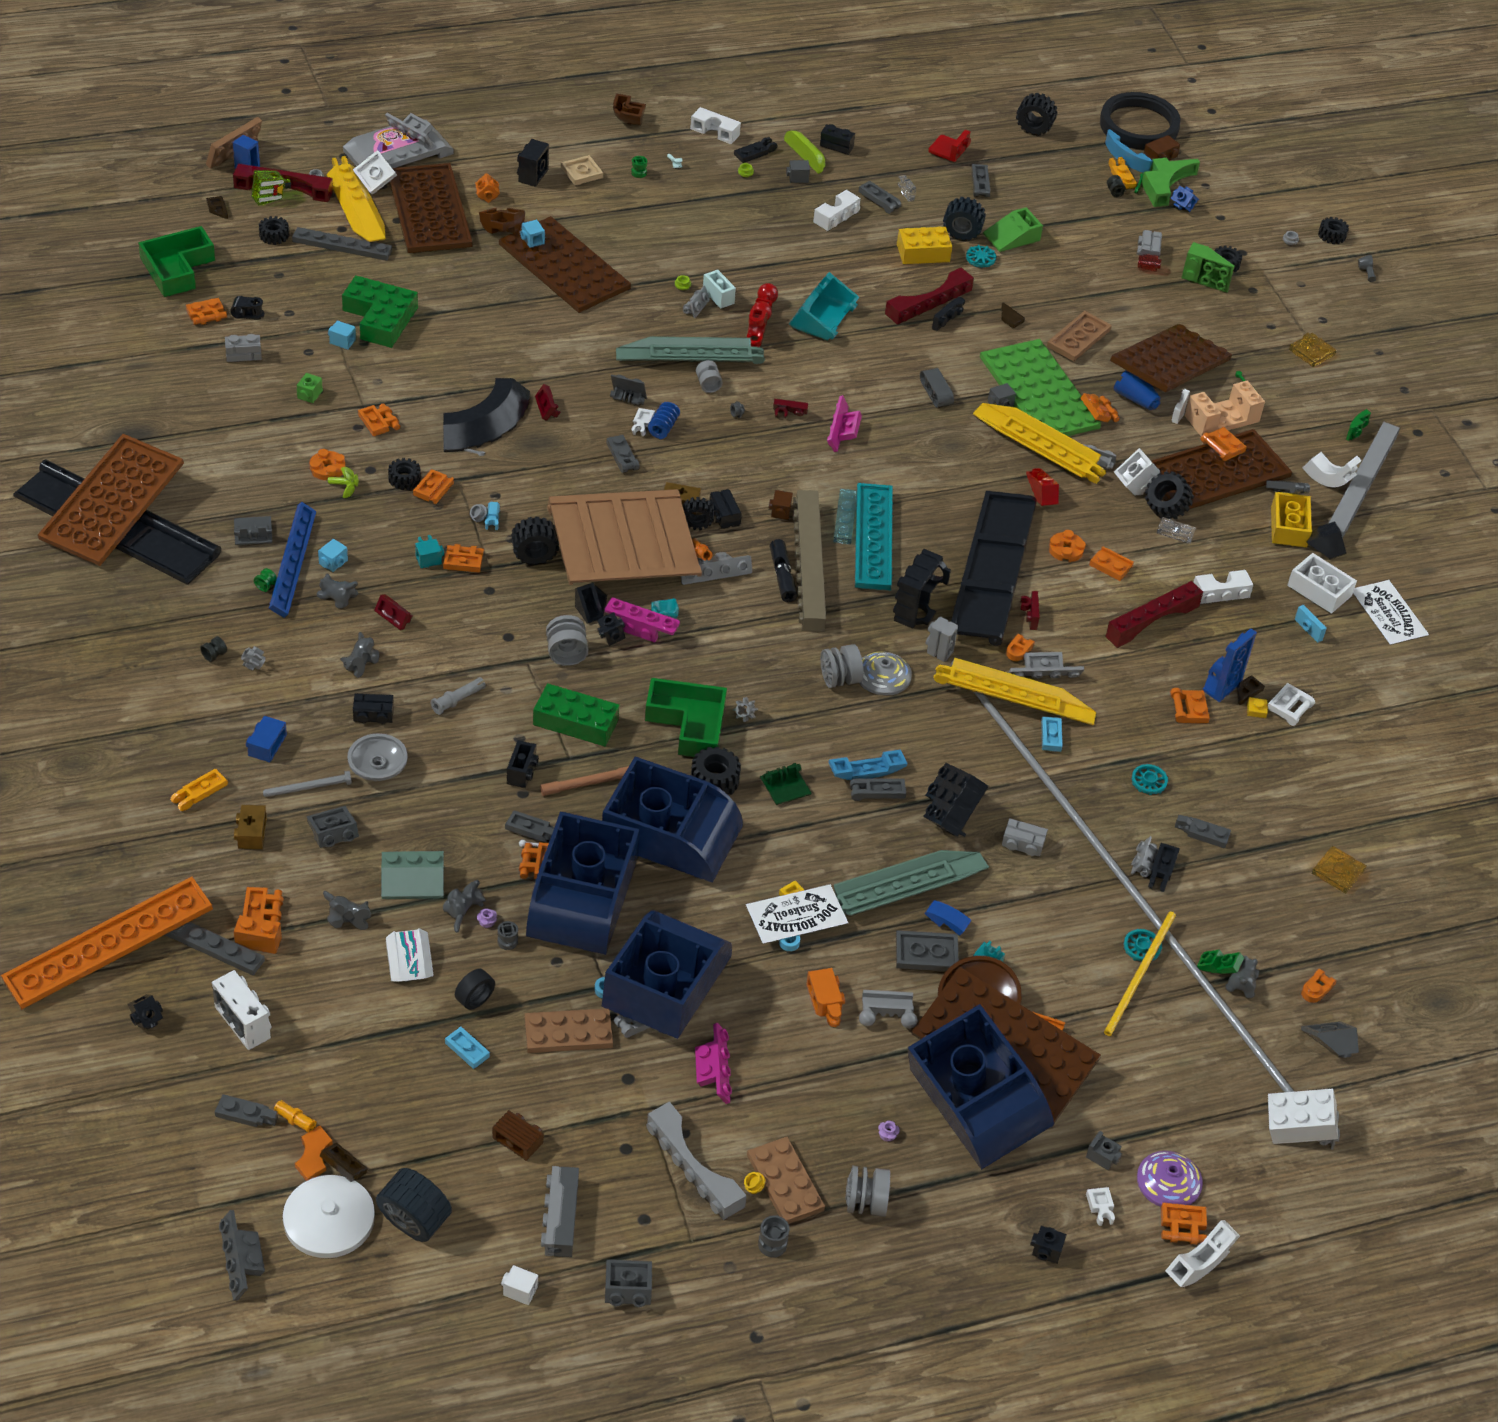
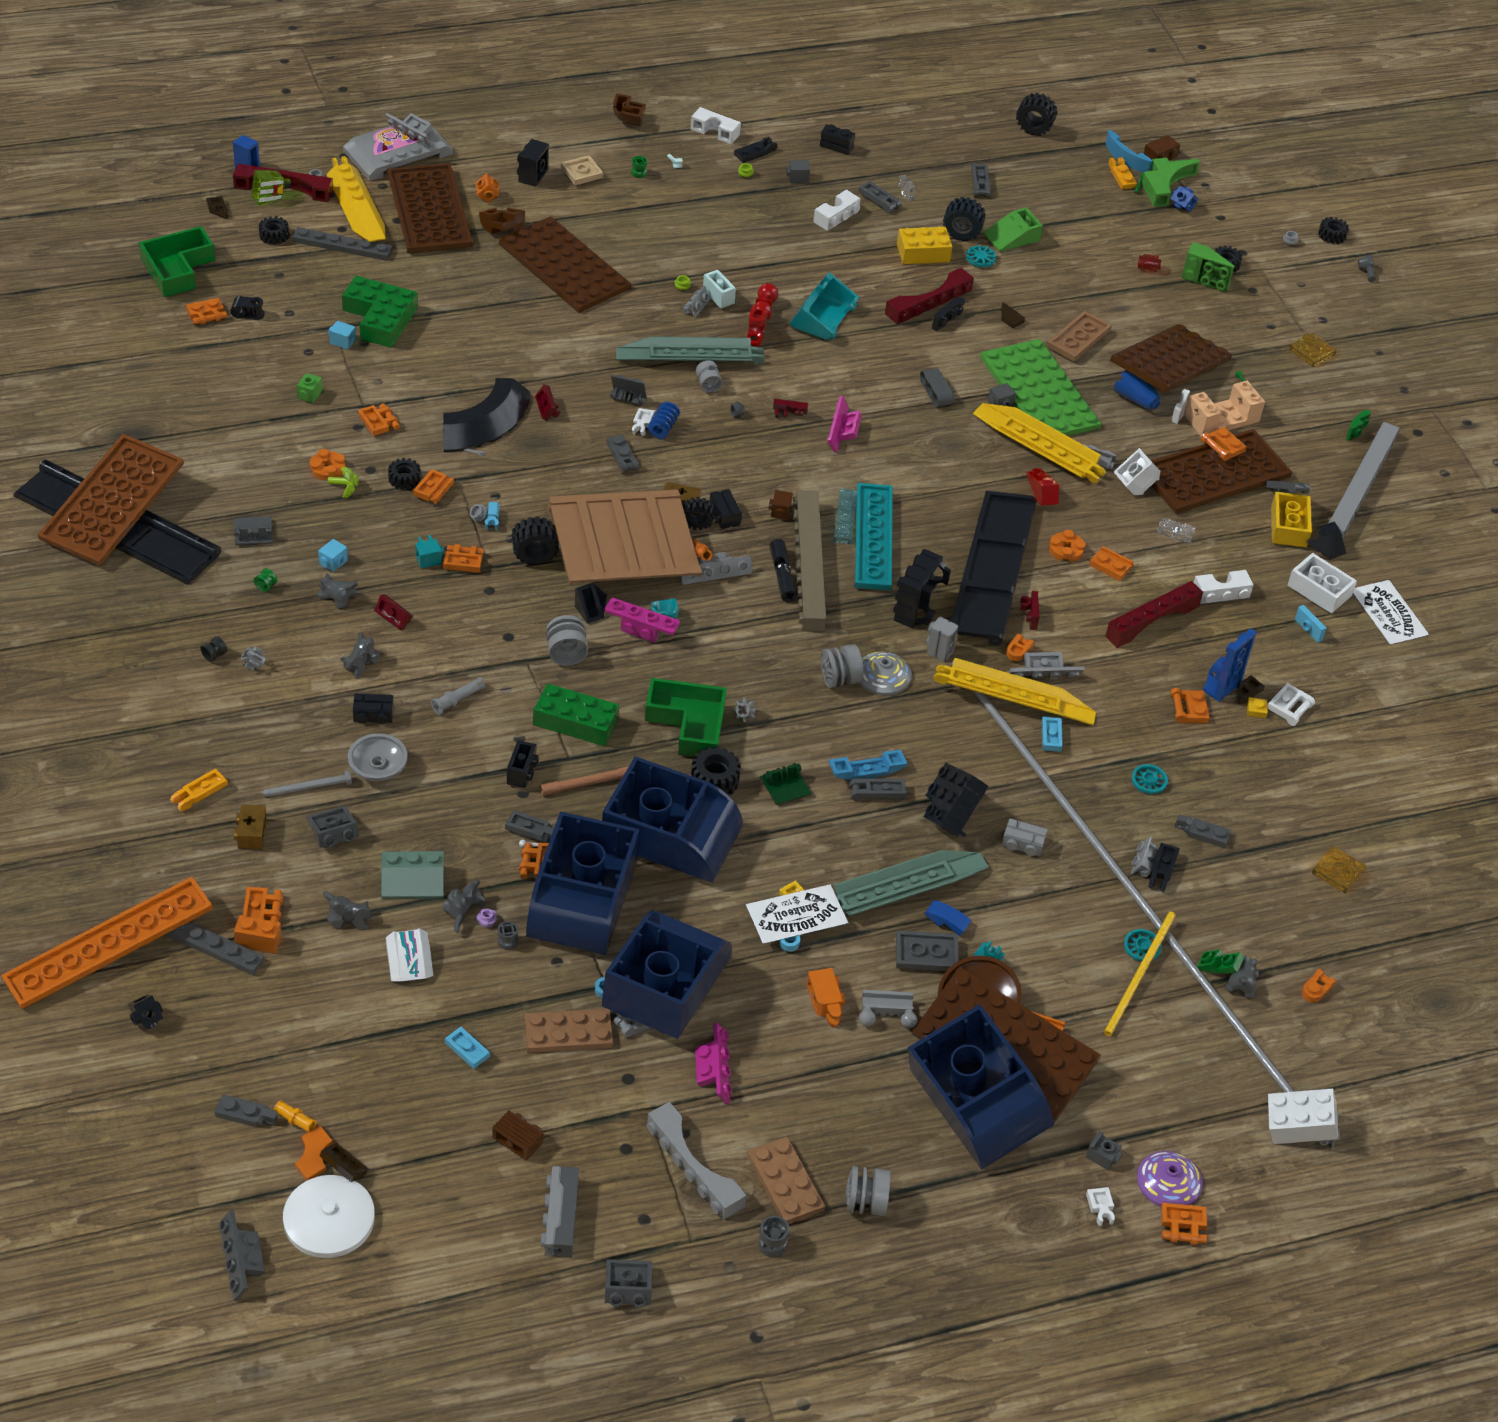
medium nougat plate [206,117,262,169] -> none
white piece [212,970,272,1050] -> none
light grey brick [225,334,262,362] -> none
blue brick [246,716,287,762] -> none
blue plate [269,502,316,618] -> none
white plate [353,150,397,195] -> none
black wheel [376,1168,452,1242] -> none
black tyre [454,968,495,1010] -> none
white brick [501,1265,538,1305] -> none
medium azure brick [520,219,545,248] -> none
black brick [597,612,626,646] -> none
yellow plate [744,1172,766,1194] -> none
lime brick [784,130,825,174] -> none
lavender plate [878,1121,900,1141] -> none
red bracket [928,130,971,162] -> none
black brick [1030,1226,1067,1264] -> none
orange plate [1081,393,1120,422] -> none
black tyre [1100,92,1181,150] -> none
pearl dark grey wheel [1107,175,1126,197] -> none
light grey brick [1137,230,1162,265] -> none
black tyre [1145,471,1194,520] -> none
white arch [1165,1220,1240,1287] -> none
dark grey slope [1301,1021,1359,1058] -> none
white arch [1303,452,1361,487] -> none

